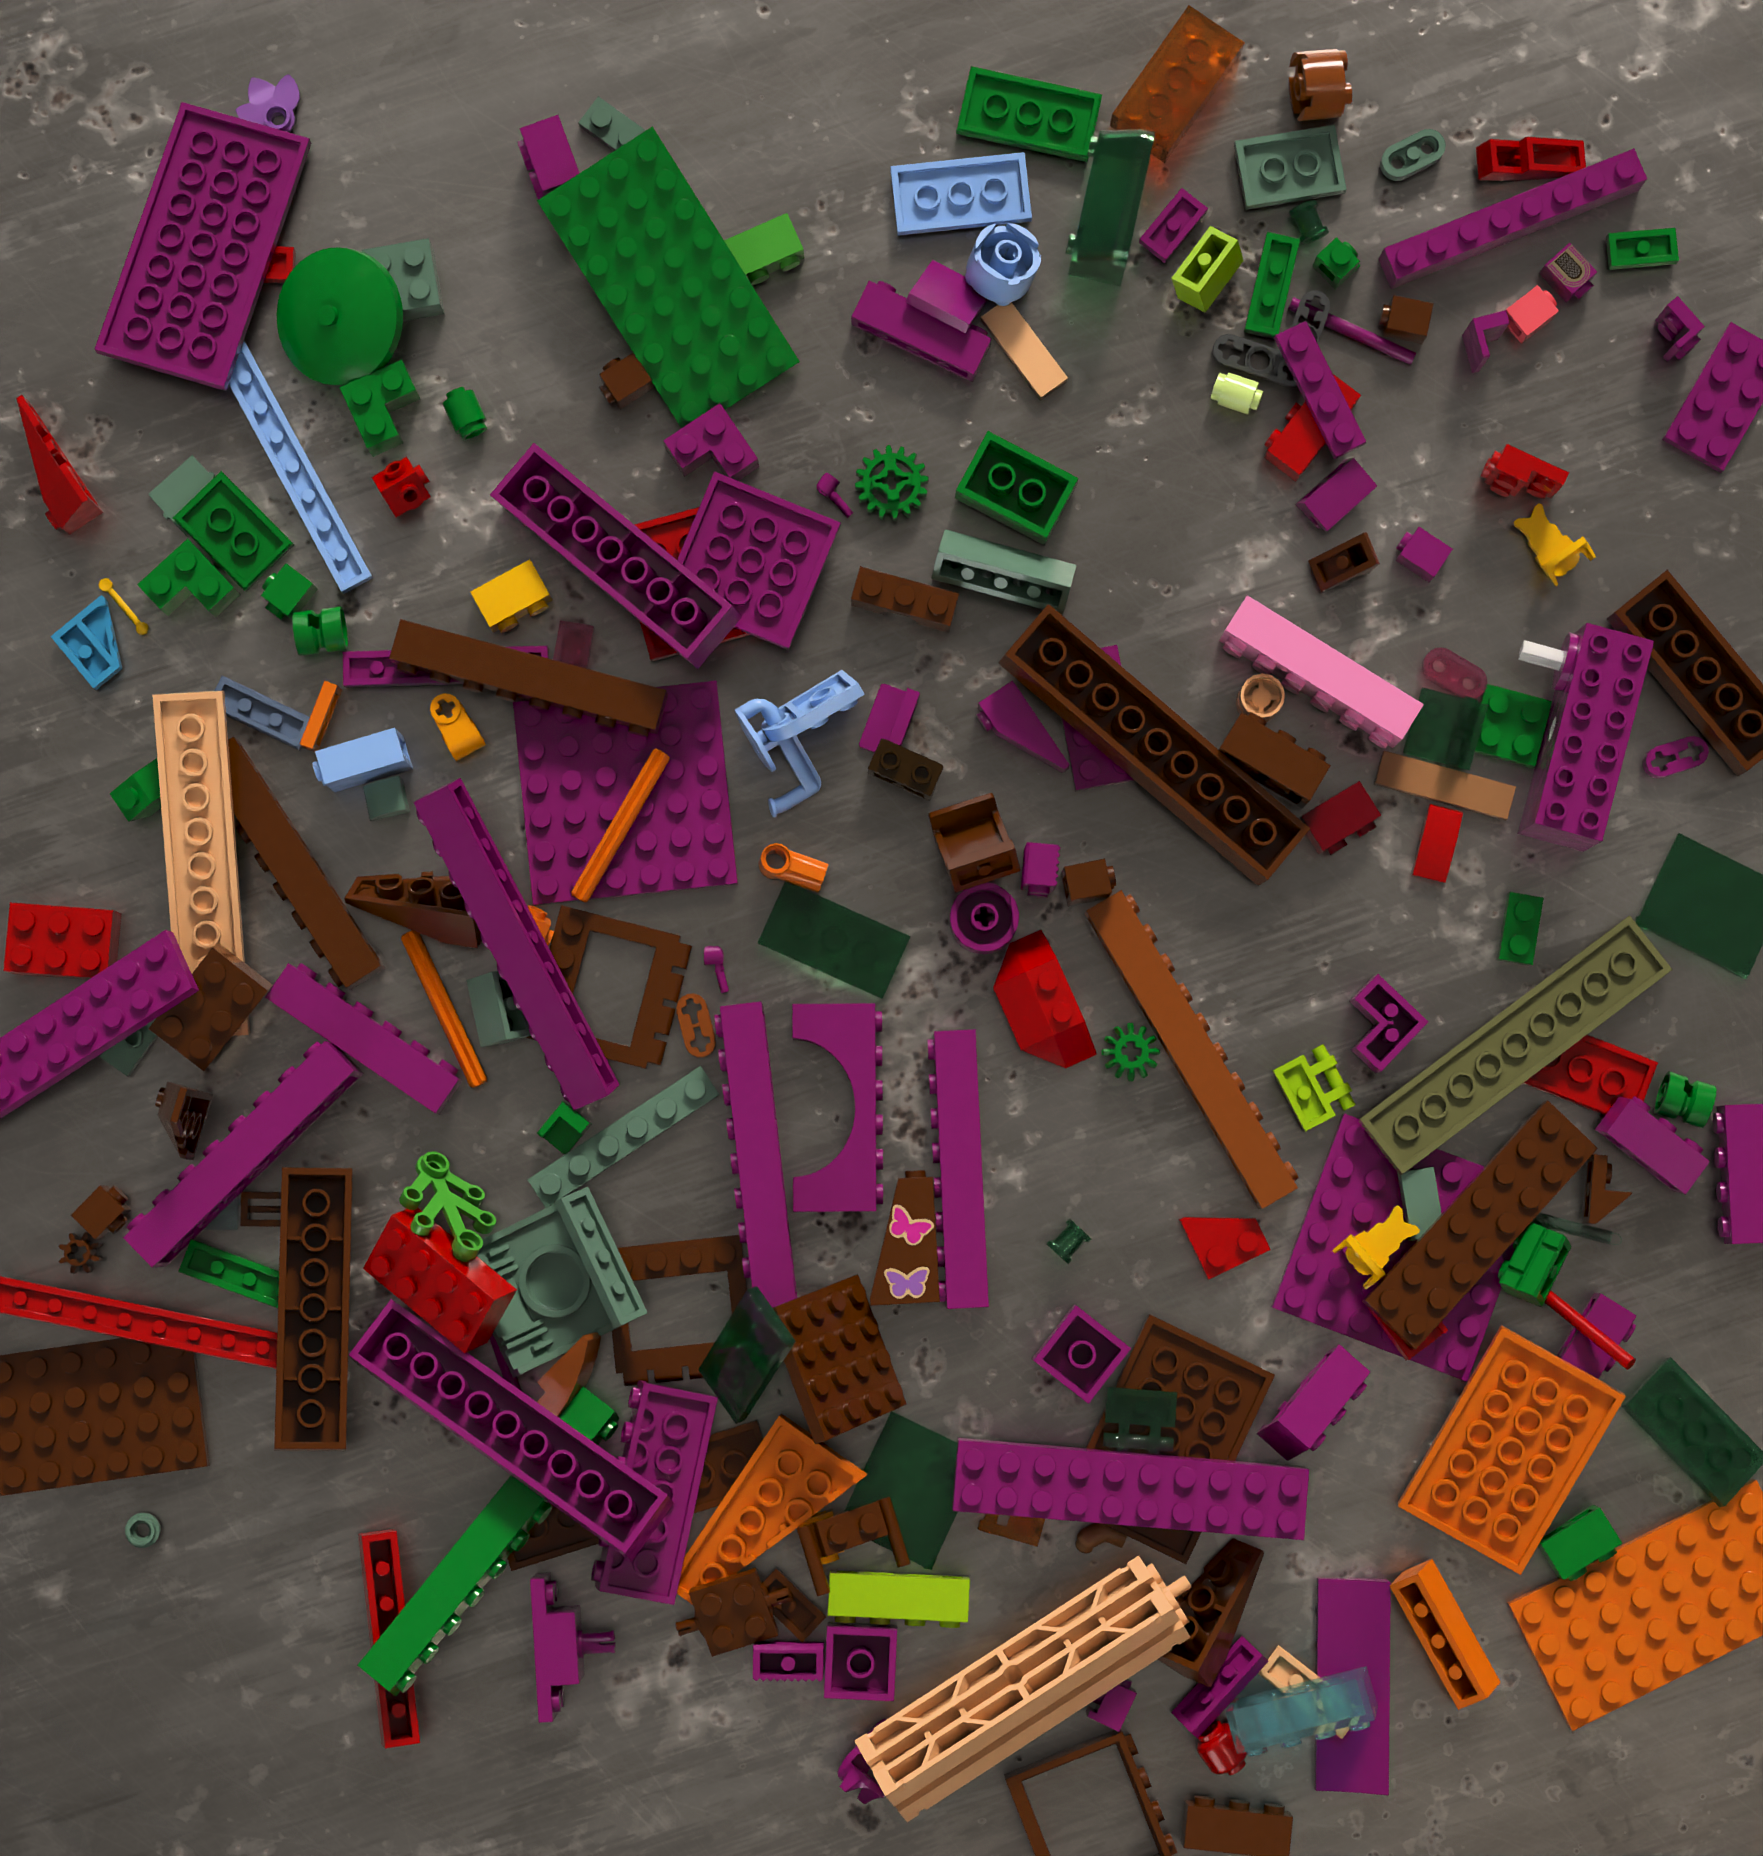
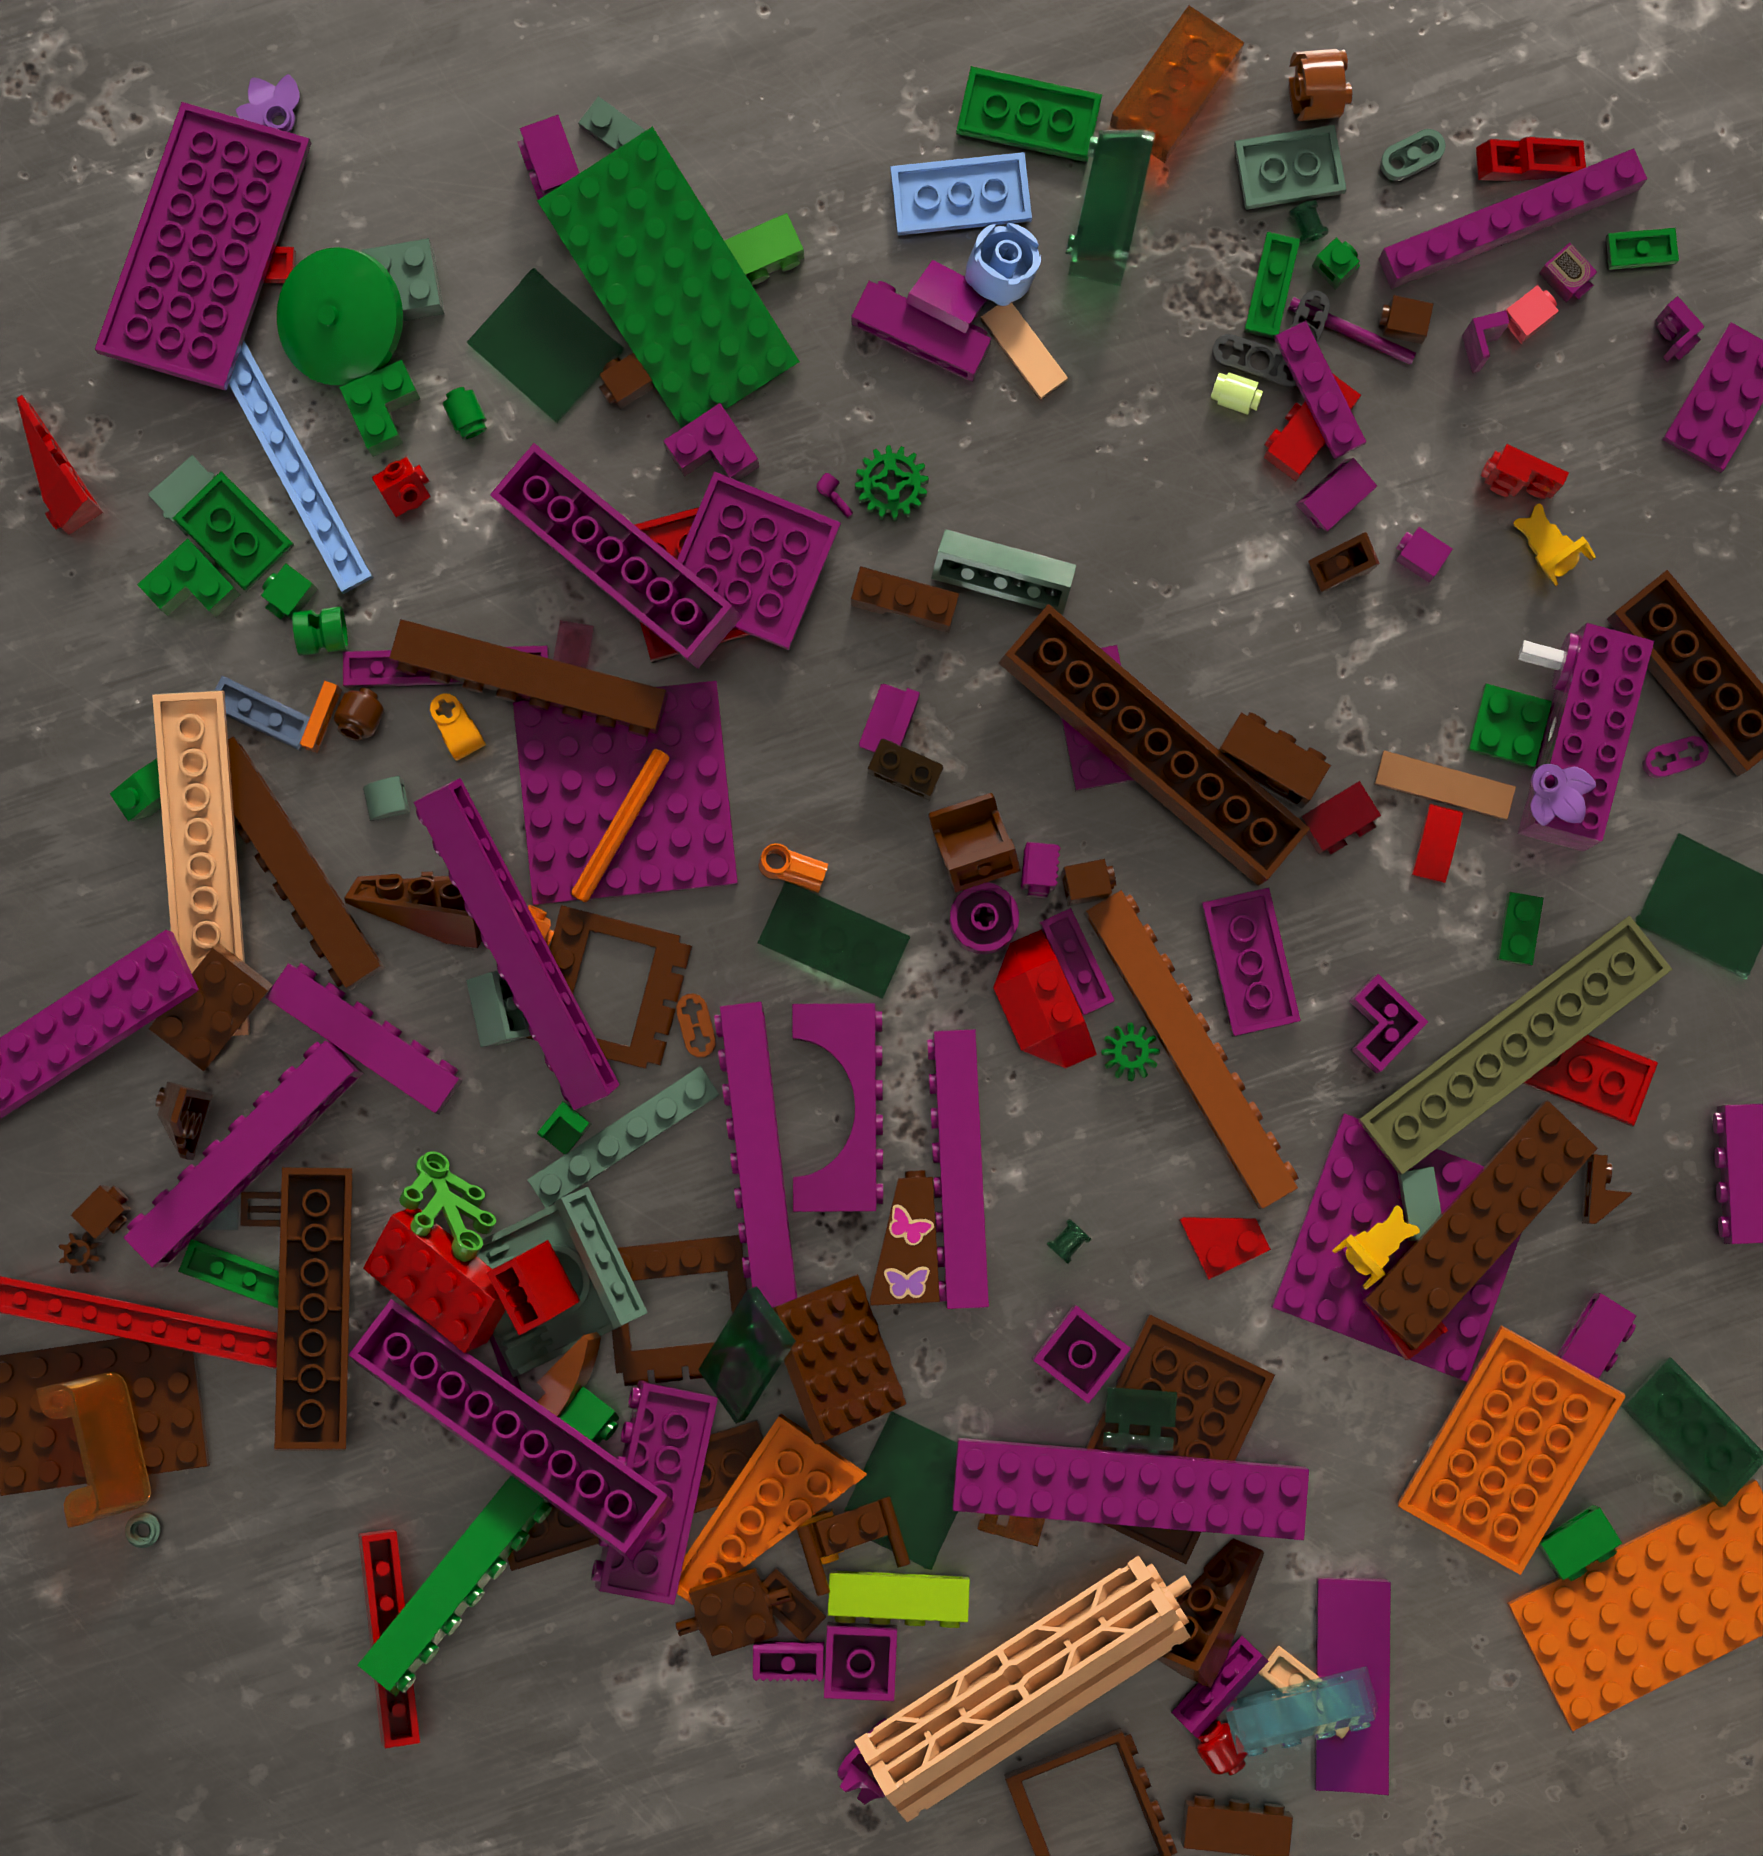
red brick [3,902,122,980] -> none
dark azure wing [50,595,123,690] -> none
yellow hinge [99,578,149,635] -> none
sand green plate [99,1019,158,1077] -> none
light blue brick [312,727,413,792] -> none
orange axle [401,930,487,1088] -> none
yellow brick [470,559,553,633] -> none
magenta brick [530,1572,616,1723] -> none
magenta hand [704,946,729,993] -> none
light blue plate [734,670,865,817] -> none
green brick [955,431,1079,546] -> none
magenta slope [976,680,1070,773] -> none
medium nougat arm [1075,1523,1127,1553] -> none
magenta brick [1086,1679,1137,1732] -> none
magenta plate [1139,188,1208,263] -> none
lime brick [1171,226,1244,313] -> none
bright pink brick [1219,595,1424,749] -> none
light nougat wheel [1236,673,1285,722] -> none
magenta wedge [1256,1344,1370,1461] -> none
lime plate [1272,1044,1356,1132] -> none
orange brick [1389,1559,1500,1710] -> none
clear green hinge [1403,687,1489,771] -> none
clear pink plate [1422,648,1487,701] -> none
green brick [1498,1222,1572,1307] -> none
sand green piece [1532,1213,1622,1245] -> none
red bar [1544,1290,1636,1370] -> none
magenta brick [1595,1096,1710,1195] -> none
green wheel [1654,1071,1717,1128] -> none
none -> clear orange windscreen [36,1372,151,1528]
none -> reddish brown head [334,688,384,741]
none -> clear green piece [466,268,624,423]
none -> red brick [487,1240,580,1335]
none -> magenta plate [1040,908,1115,1016]
none -> magenta plate [1201,887,1301,1037]
none -> medium lavender plate [1530,764,1596,826]

